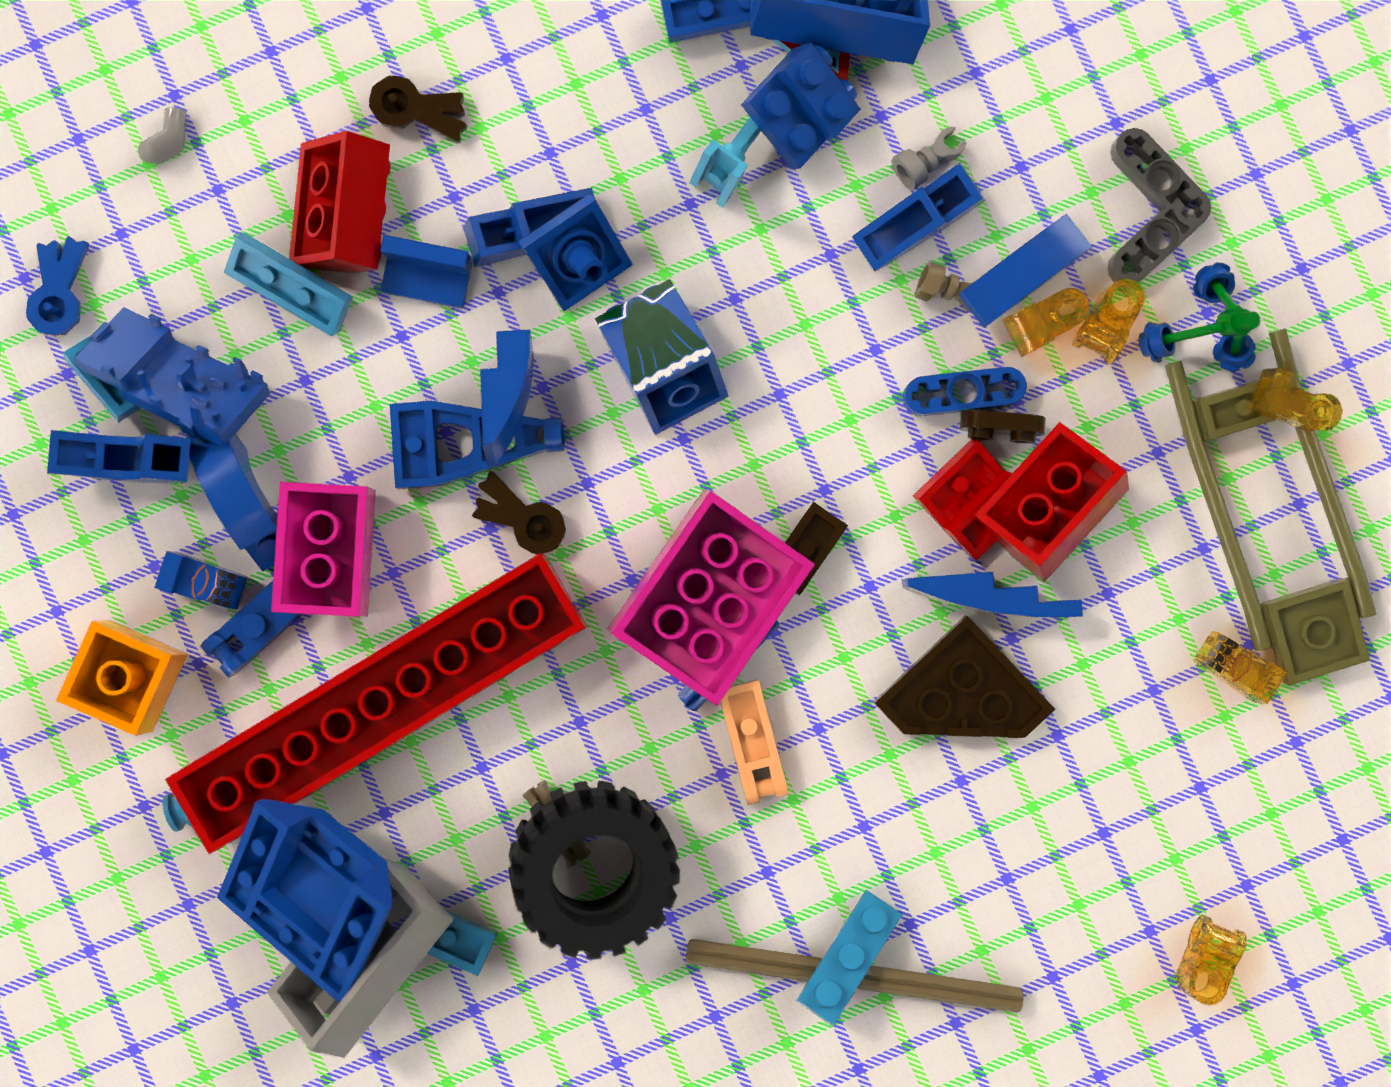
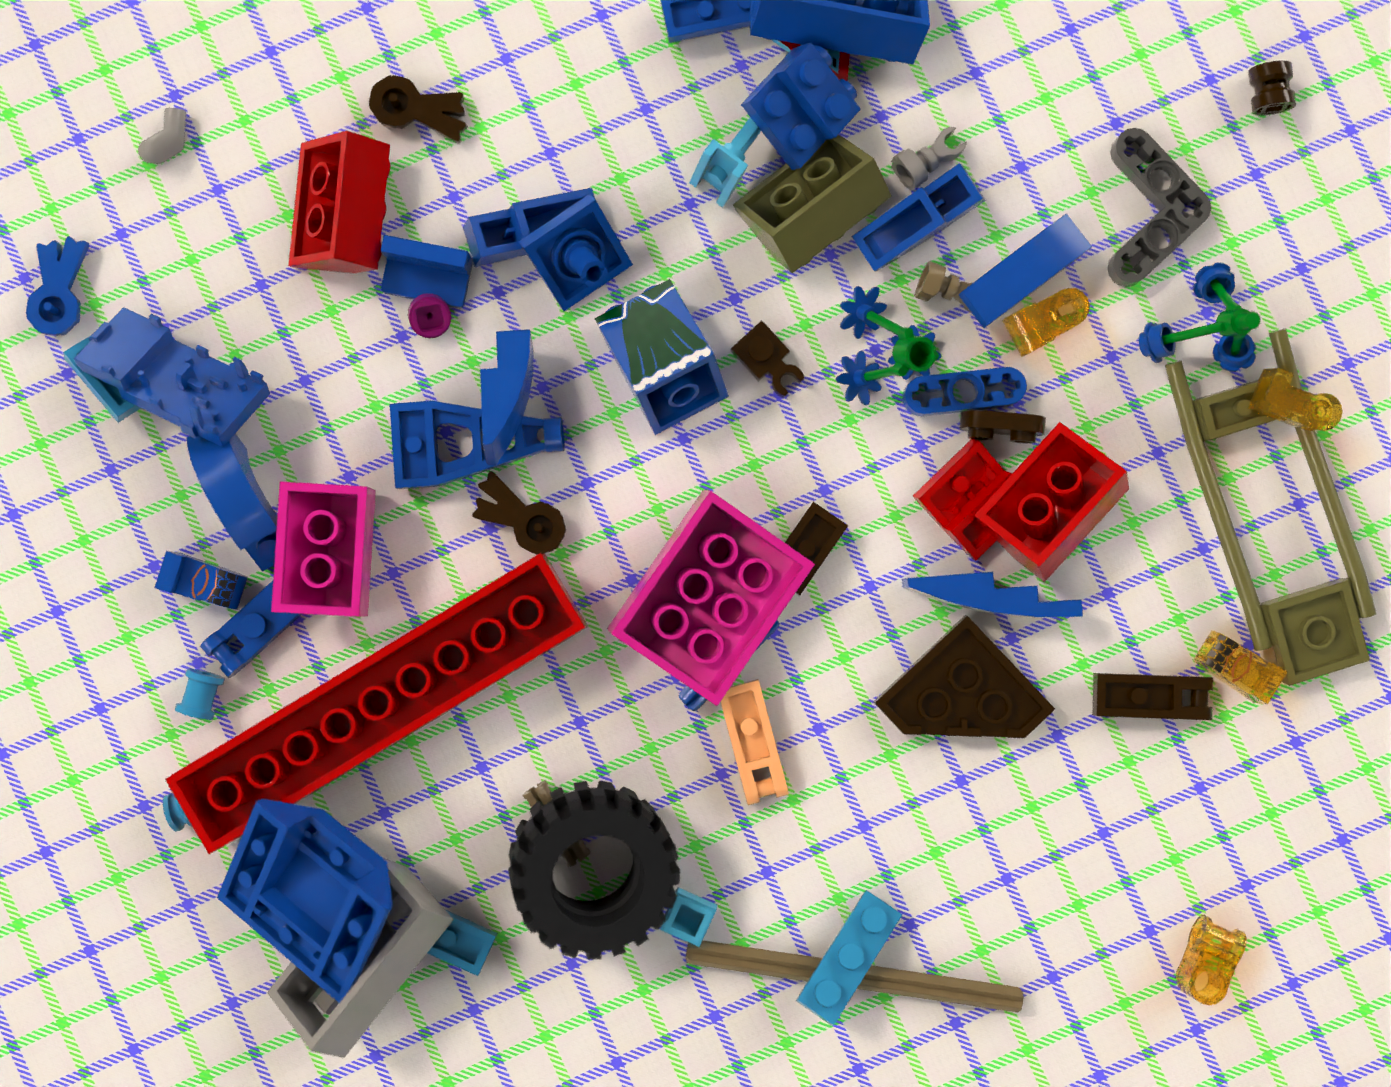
blue arch [47,430,191,484] -> none
light orange brick [56,620,188,736] -> none
dark azure plate [224,233,353,336] -> none
clear yellow piece [1072,279,1145,365] -> none
none -> dark azure bush [175,668,225,720]
none -> magenta tile [408,293,451,338]
none -> medium azure brick [660,887,717,947]
none -> dark brown plate [730,320,804,398]
none -> olive slope [733,134,892,273]
none -> plant [836,286,942,405]
none -> dark brown plate [1092,673,1213,720]
none -> dark brown wheel [1248,60,1296,116]

